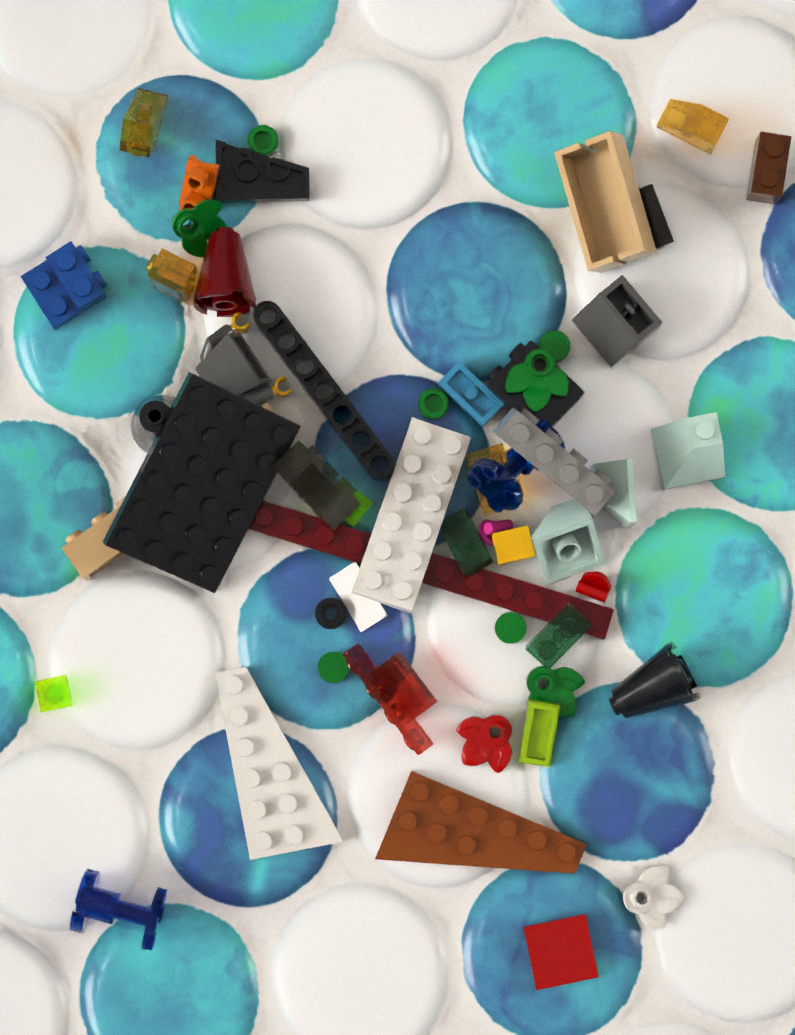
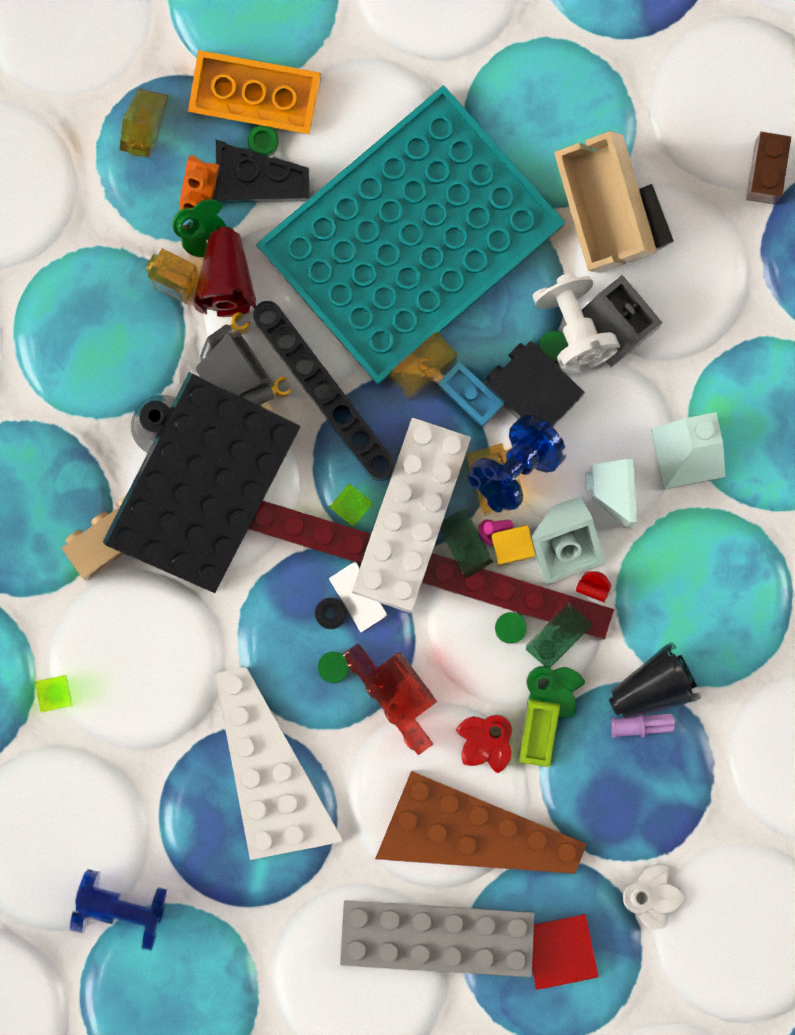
blue plate [20,241,107,330] -> none
clear smoke brick [271,440,361,531] -> none
green tile [418,388,449,420] -> none
light grey brick [493,407,616,516] -> none
green plate [505,349,569,412] -> none
clear yellow slope [656,99,729,155] -> none
none -> light orange slope [188,50,322,134]
none -> teal plate [256,85,566,385]
none -> light grey plate [340,900,535,977]
none -> clear yellow brick [390,331,458,401]
none -> white piece [532,273,620,373]
none -> lavender axle [611,714,675,738]

